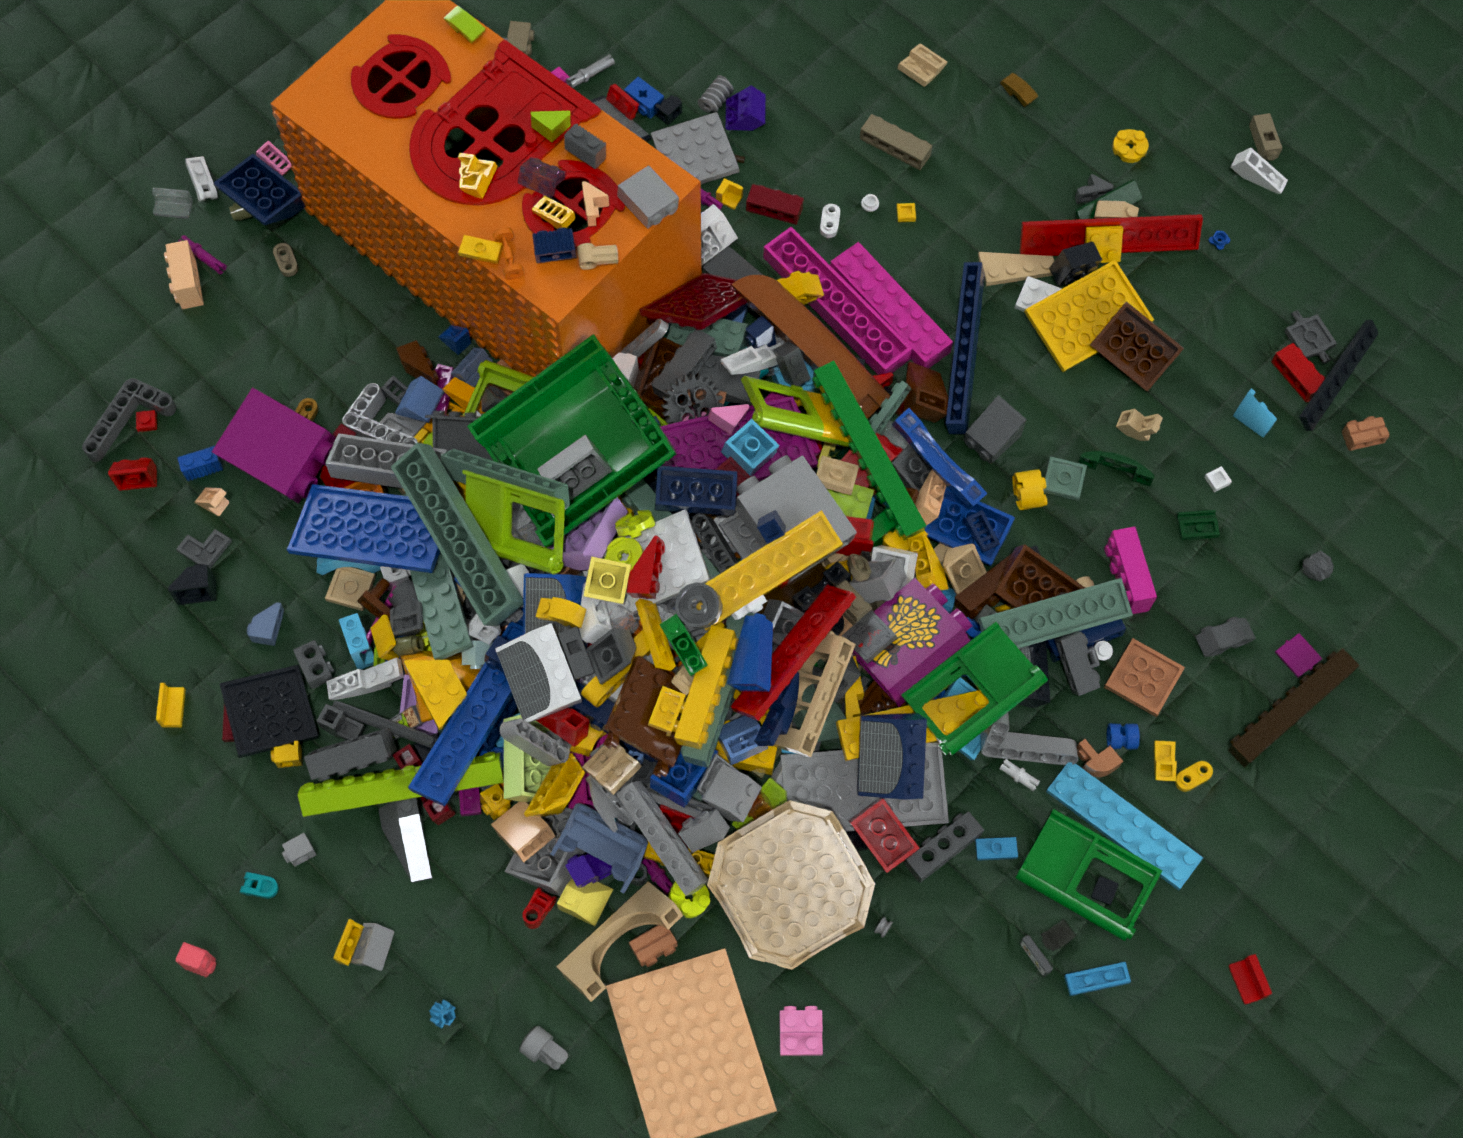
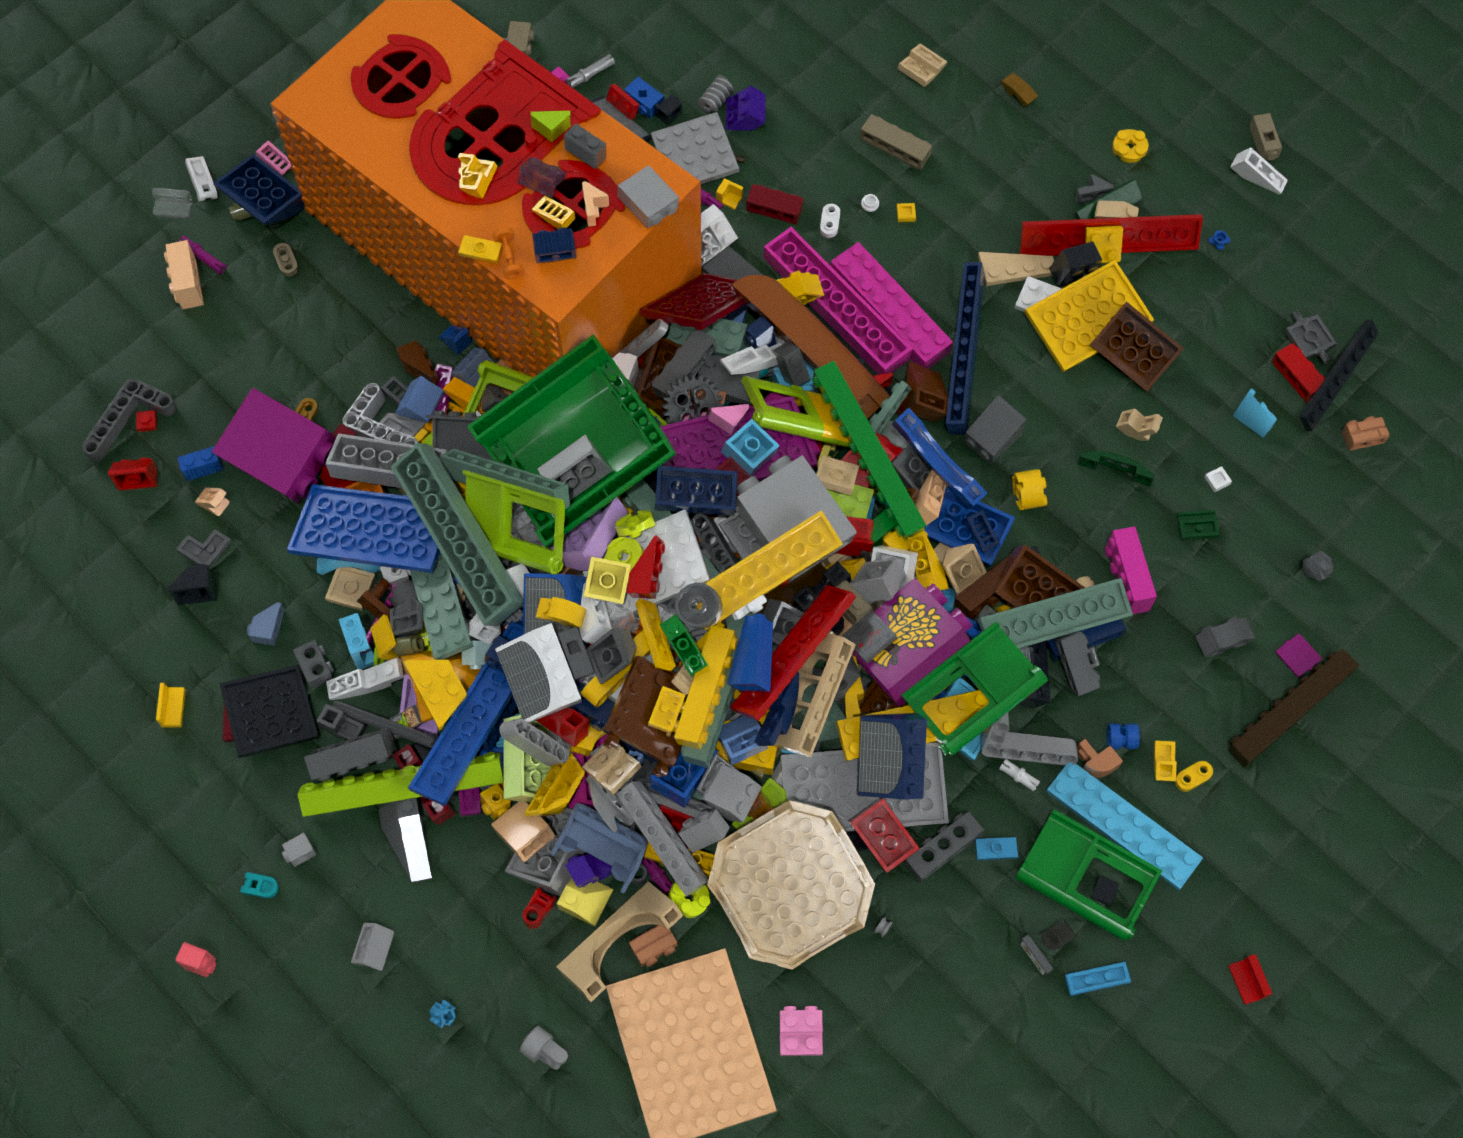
yellow brick [271,741,302,768] -> none
yellow slope [333,919,364,966] -> none
lime slope [444,6,486,44] -> none
tan piece [577,243,618,270] -> none
dark blue panel [757,510,786,544] -> none
dark tan plate [847,554,871,582] -> none
sand green plate [1043,456,1087,501] -> none
white plate [1094,641,1113,661] -> none
nougat plate [1104,638,1185,717] -> none

